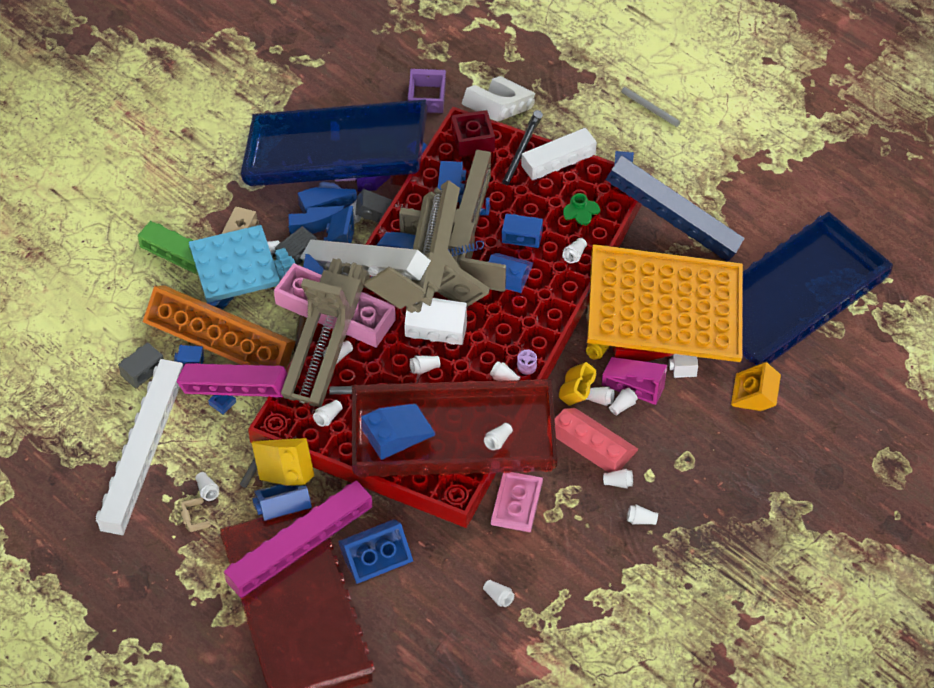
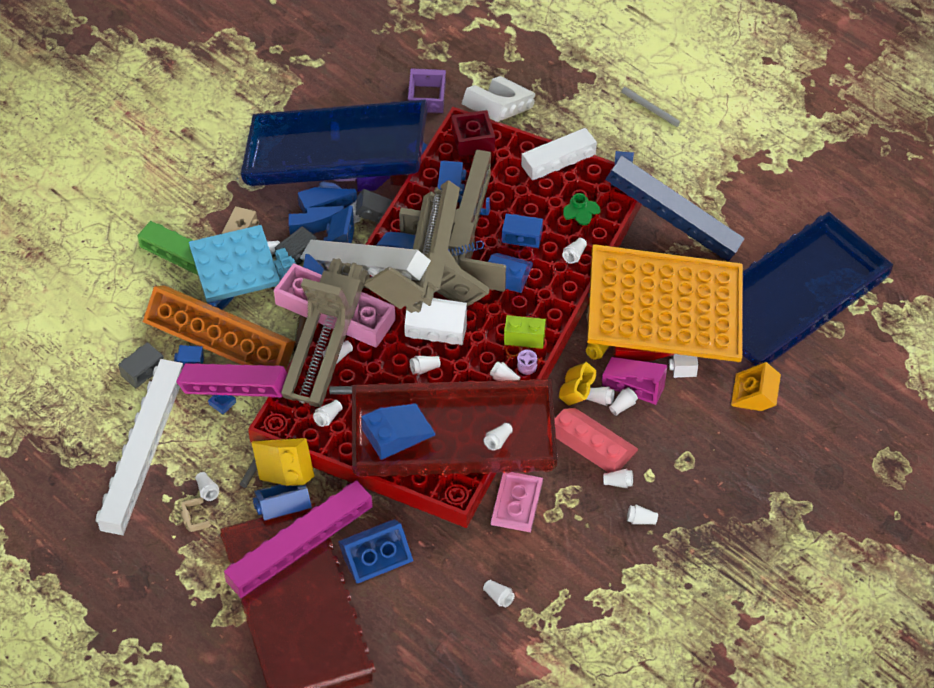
black bar [502,110,543,185] -> none
none -> lime brick [504,315,546,349]

